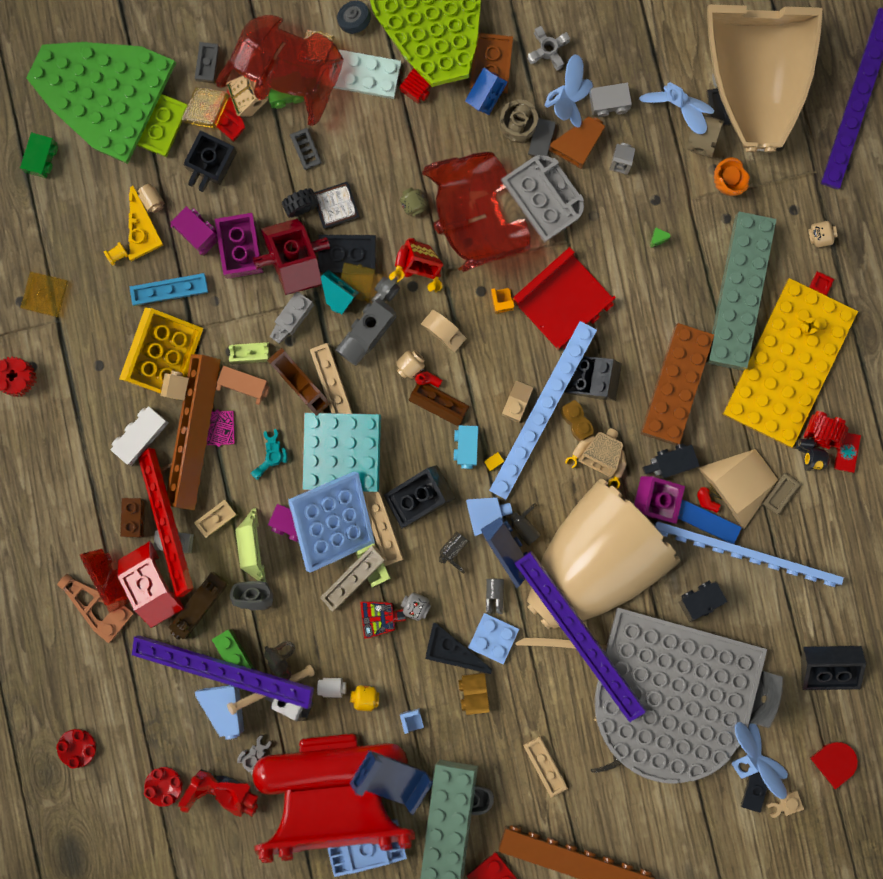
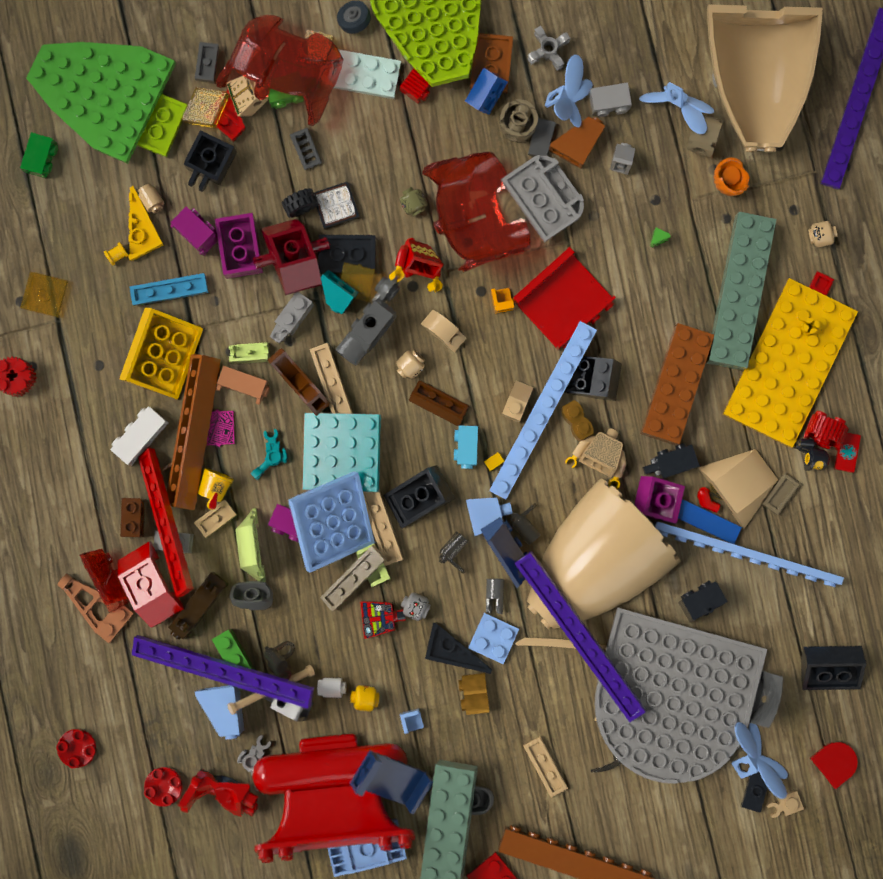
tan brick [160,371,189,400] -> none
red arm [415,371,443,388] -> none
black tile [706,88,731,127] -> none
none -> yellow hat [198,468,234,510]

